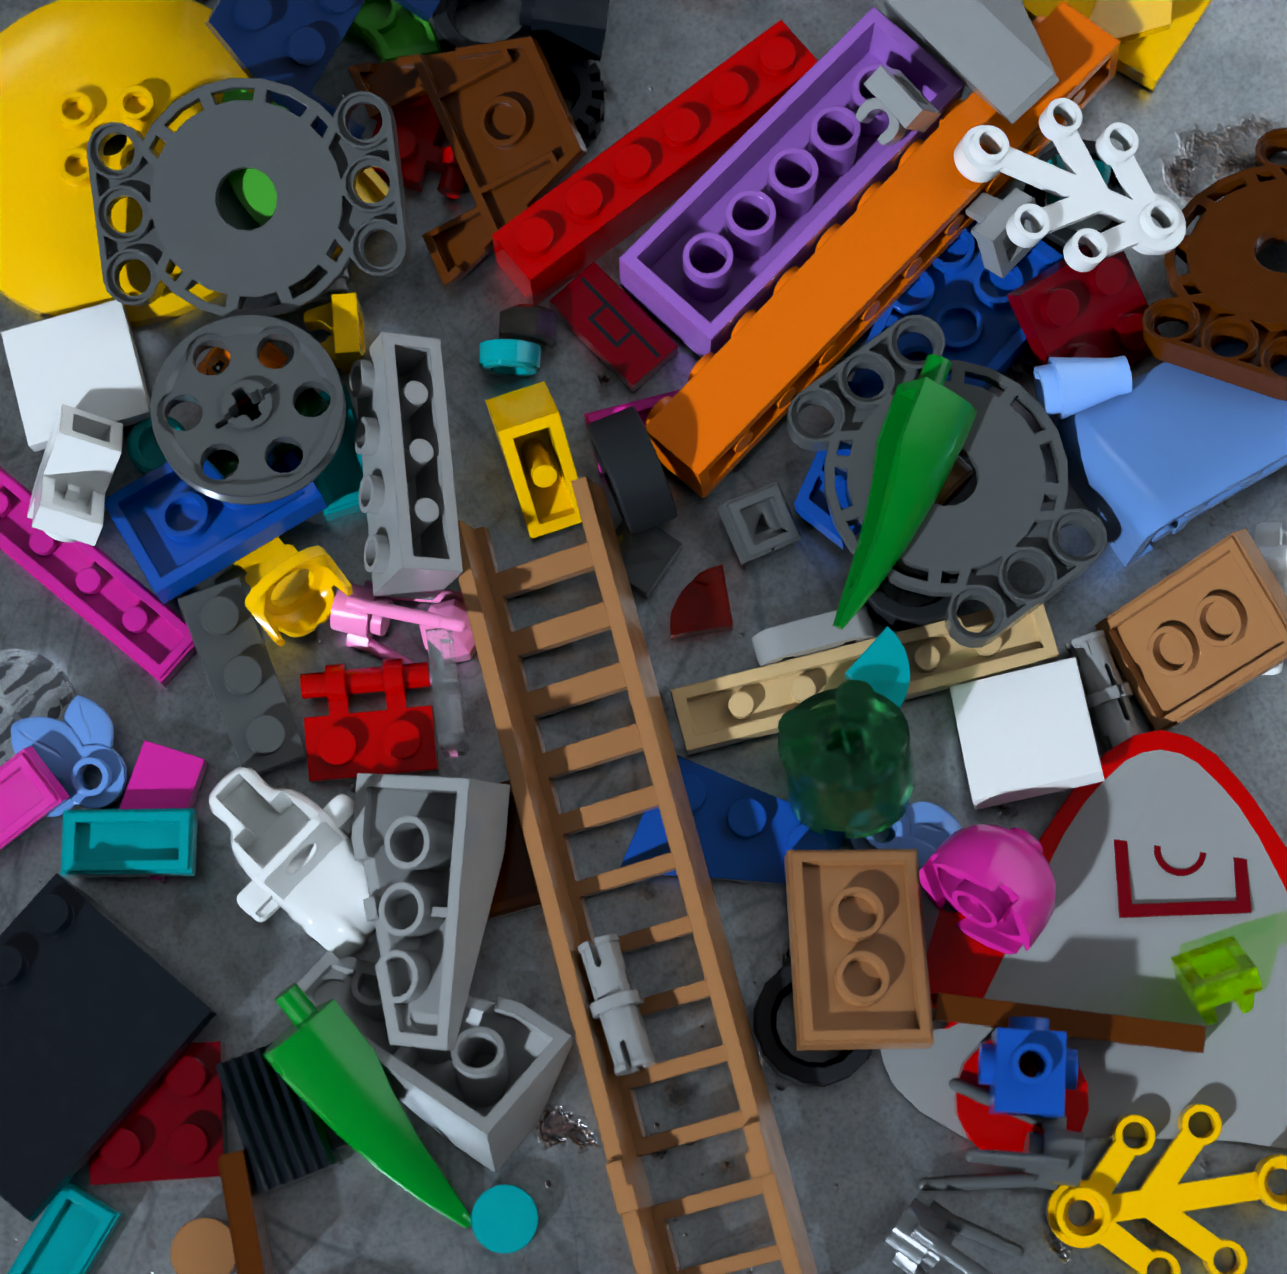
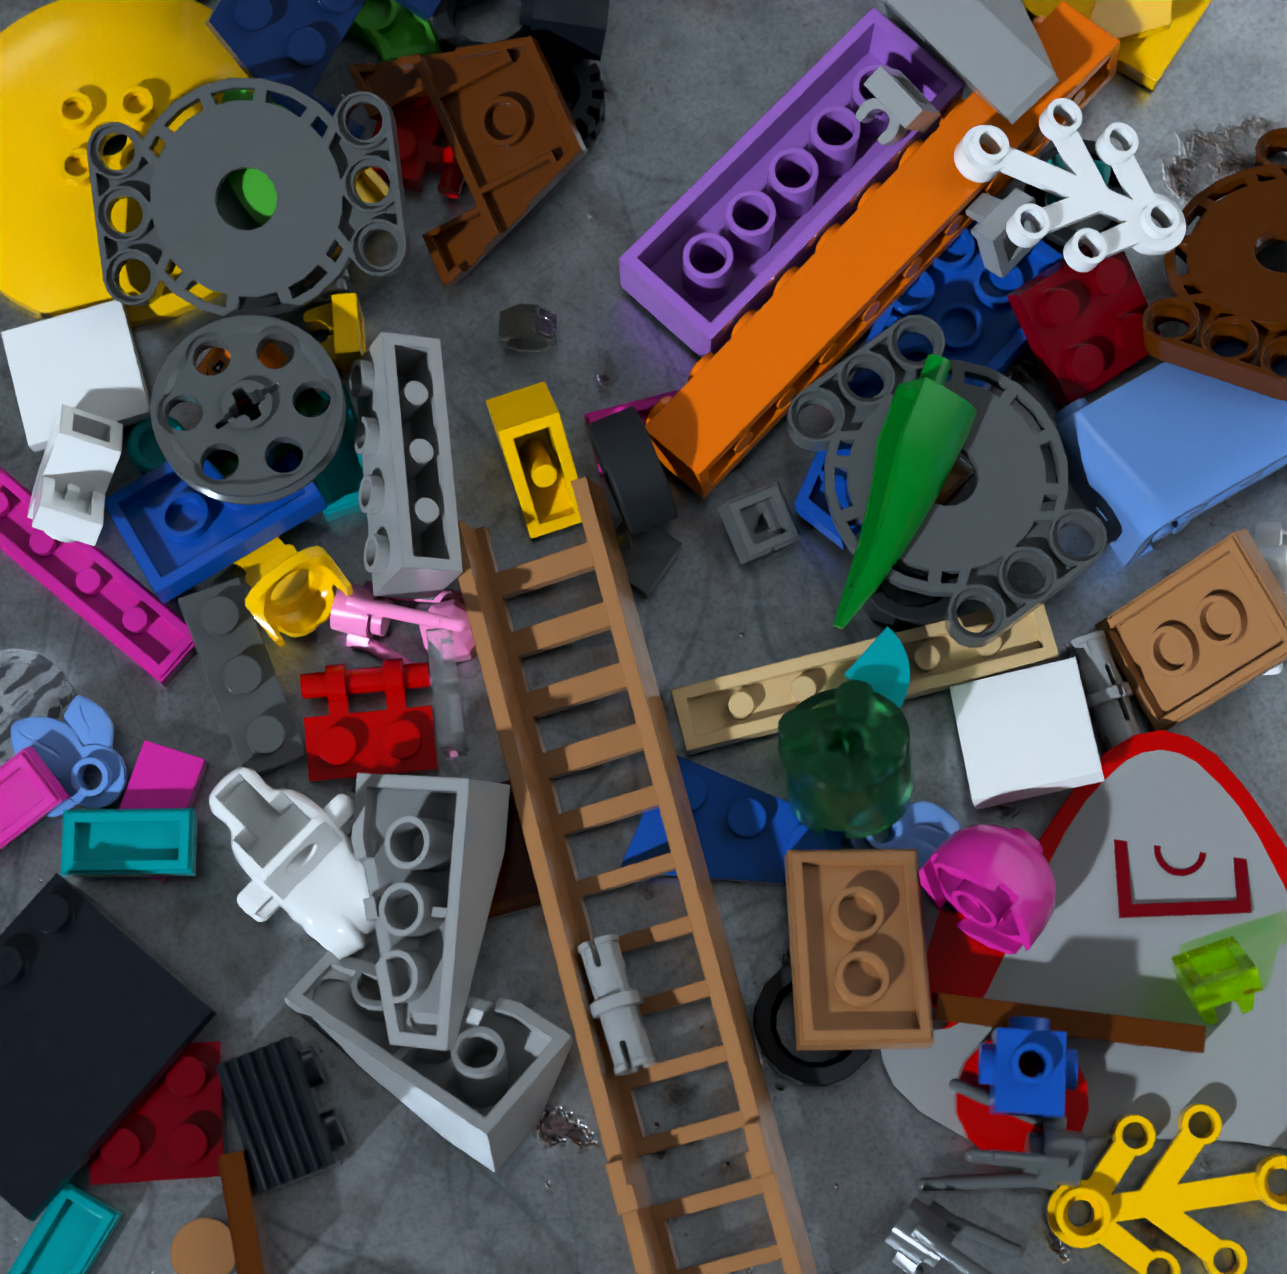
green piece [263,982,471,1229] -> none
teal tile [471,1185,539,1254] -> none
teal tile [478,339,541,377] -> none
red brick [492,20,818,307] -> none
dark red tile [549,262,678,393] -> none
clear red tile [670,564,733,640] -> none
light grey beam [751,606,876,667] -> none
light blue cone [1033,355,1133,420] -> none

